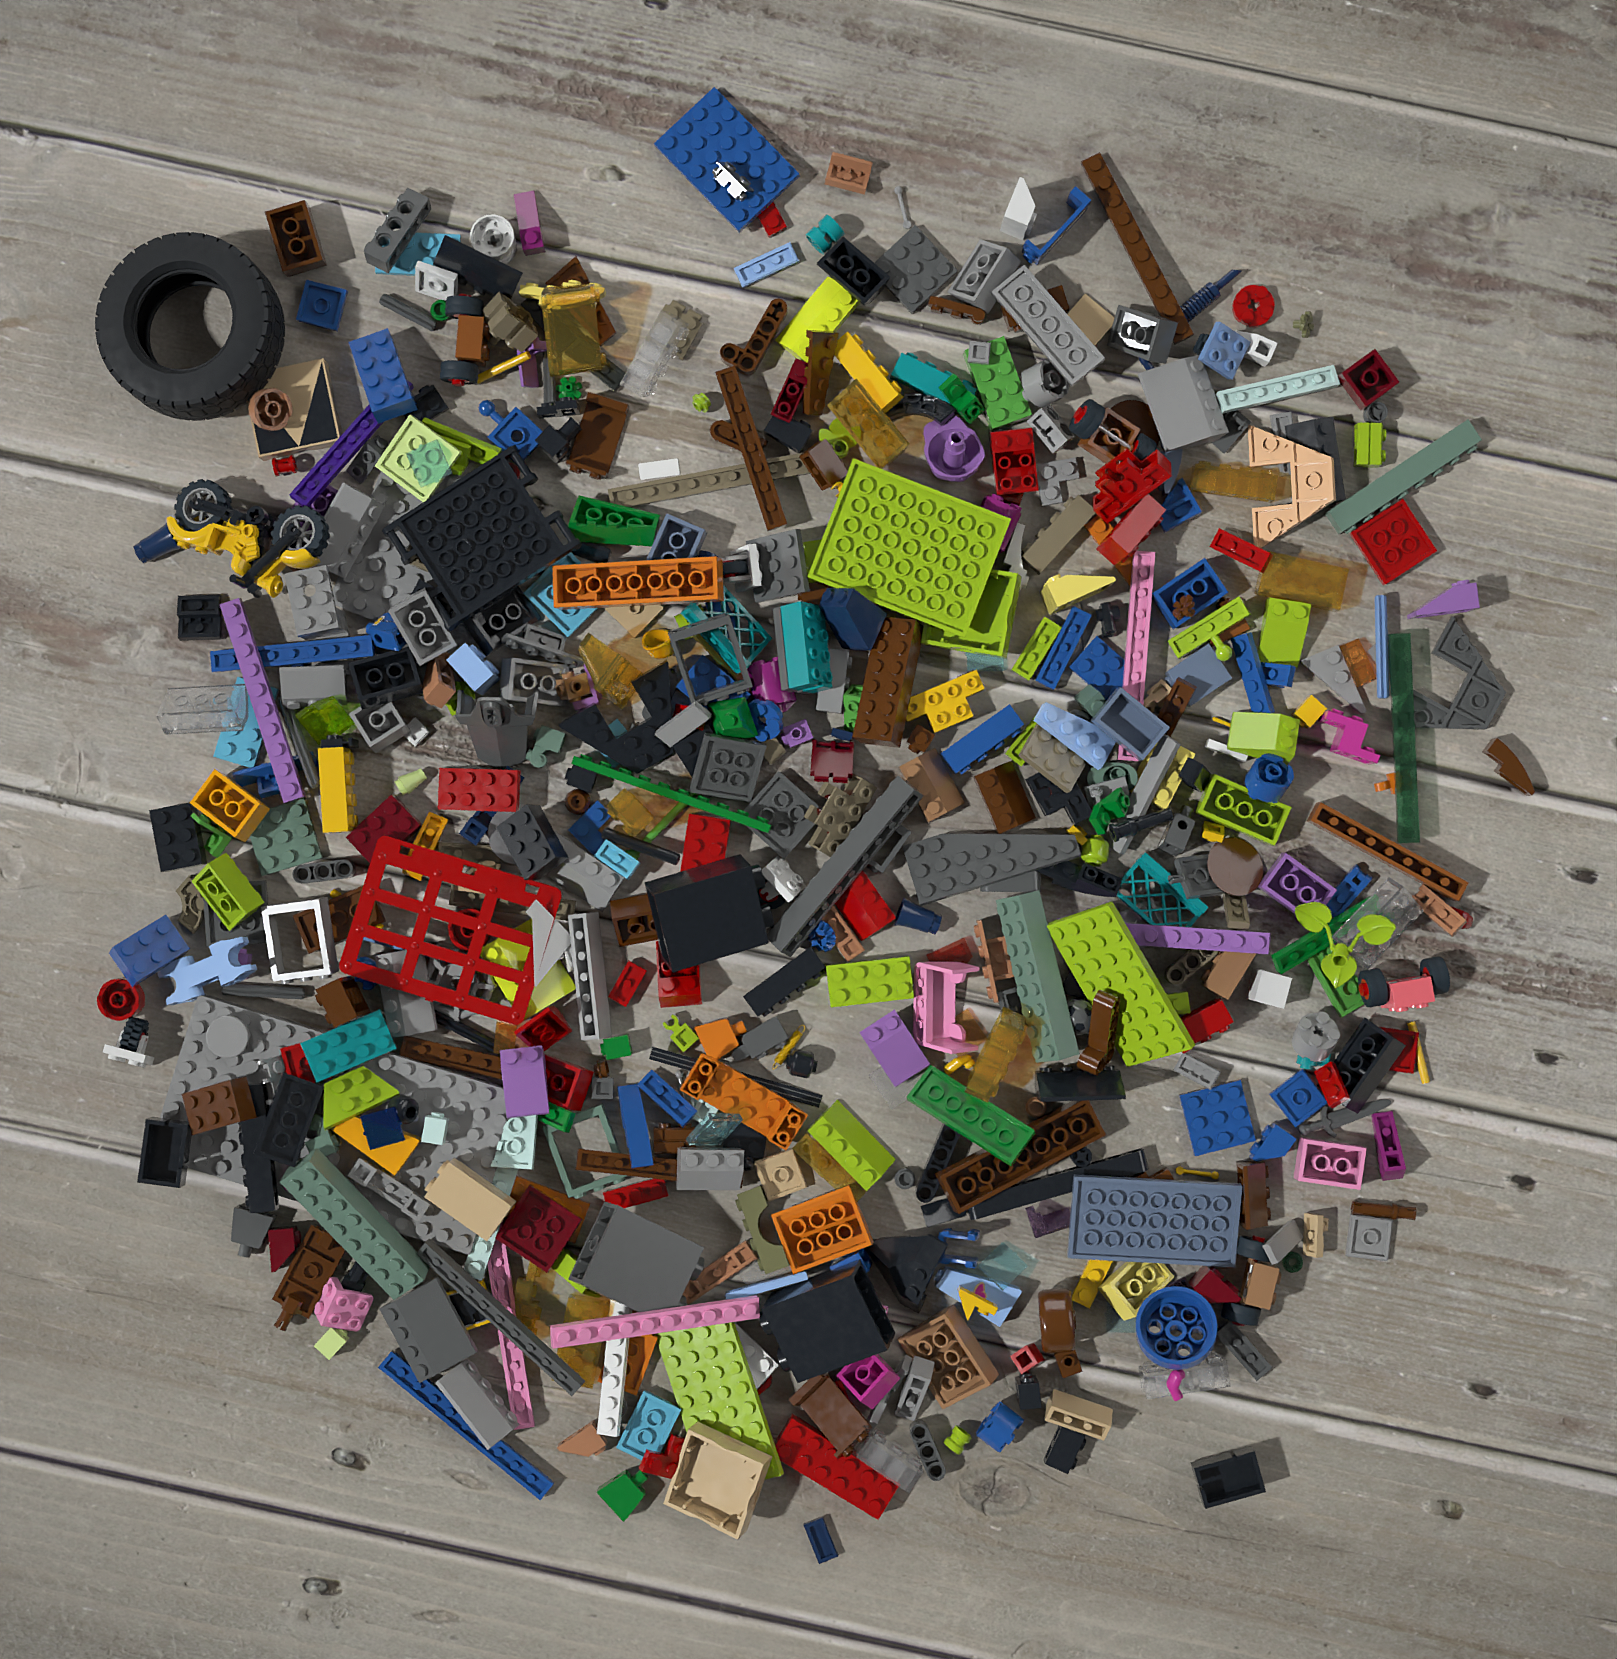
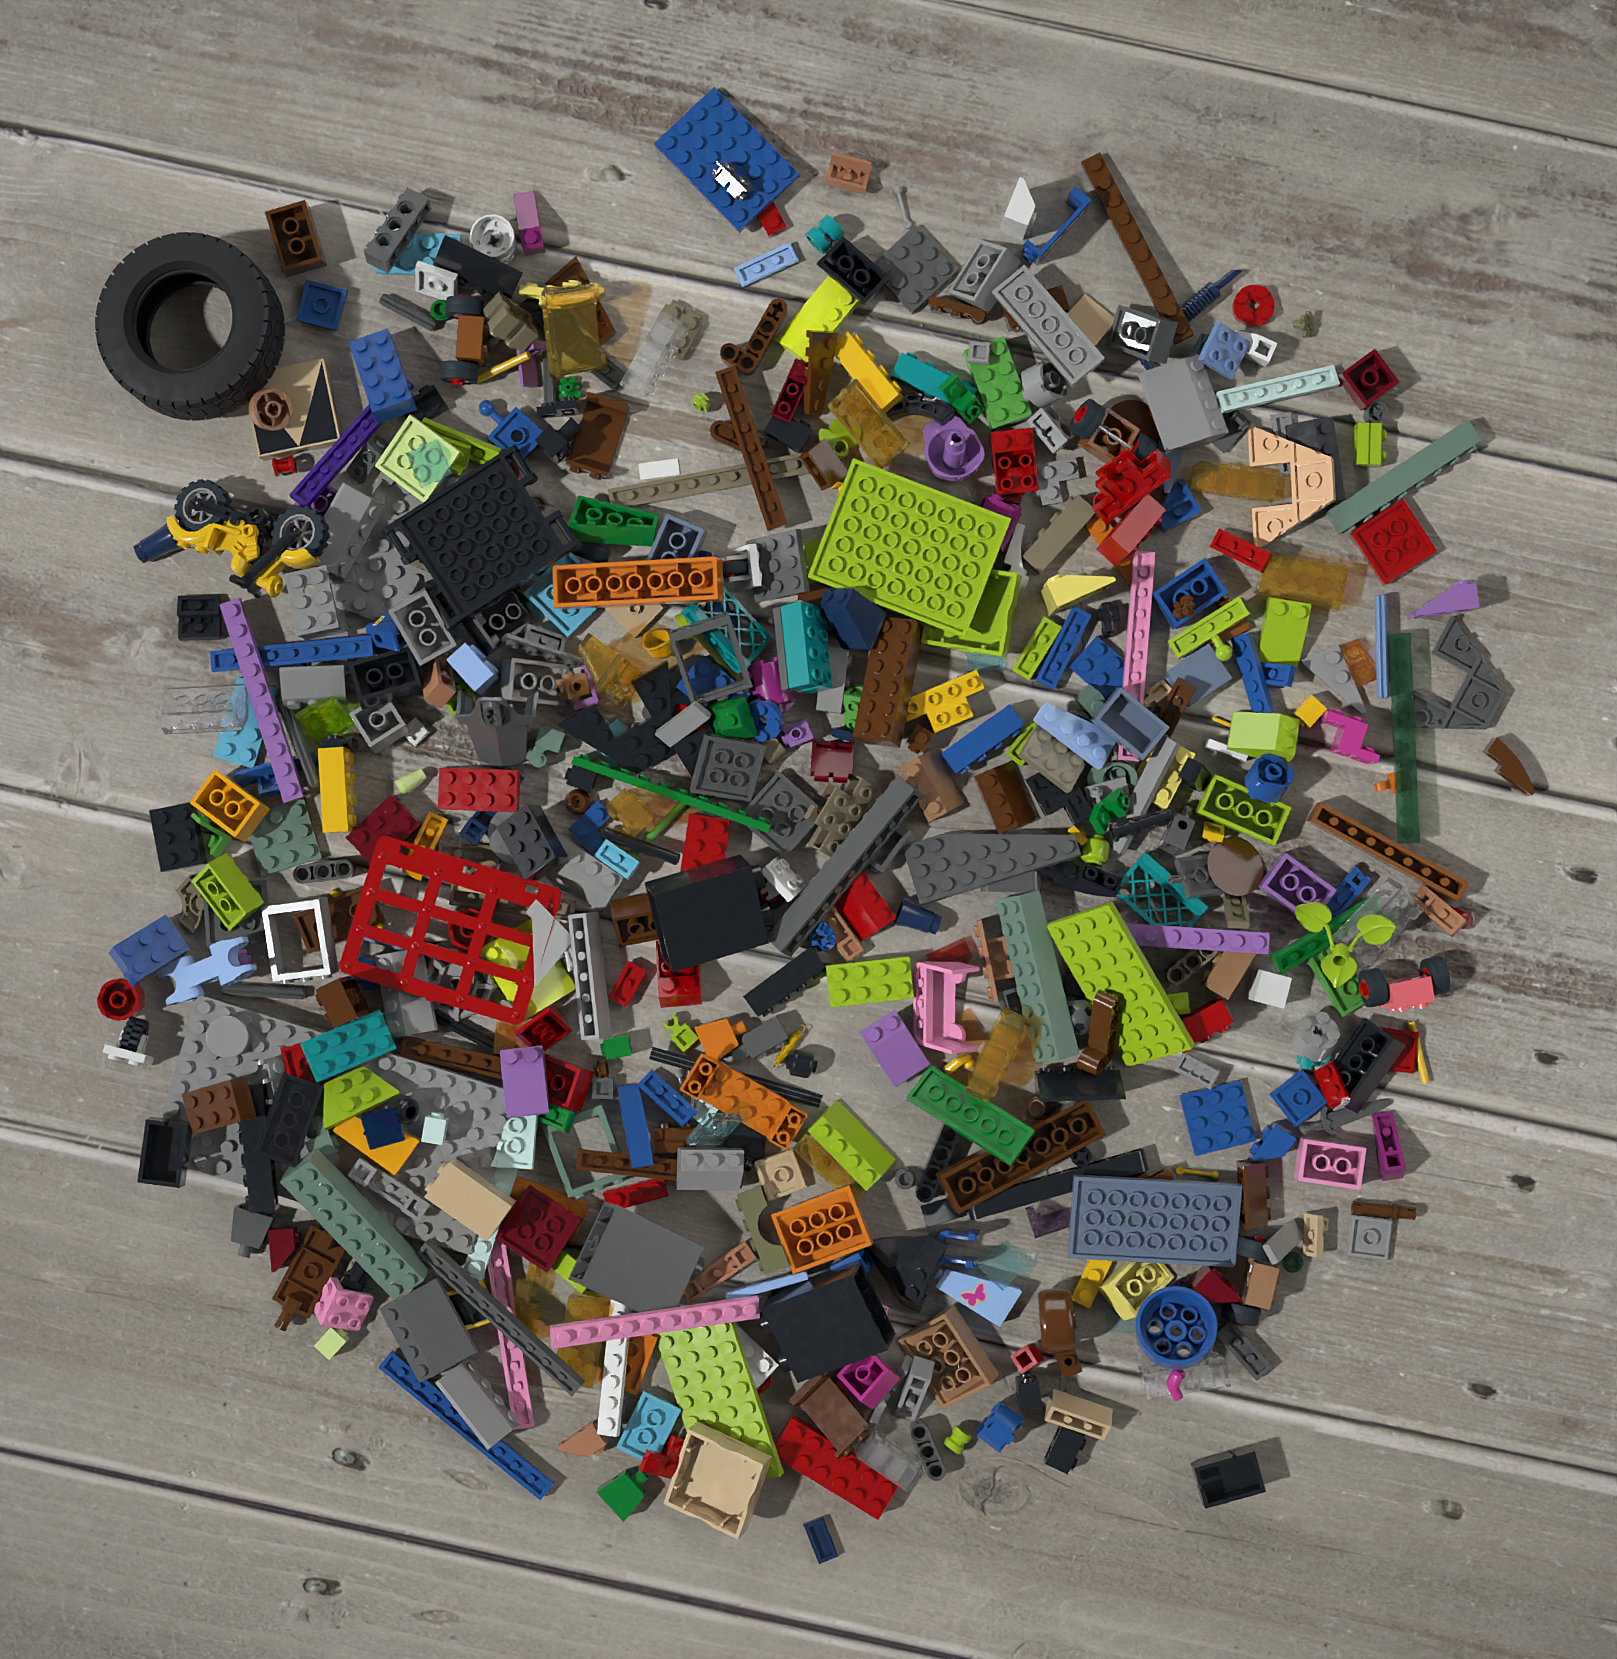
yellow slope [957,1285,998,1321] -> none

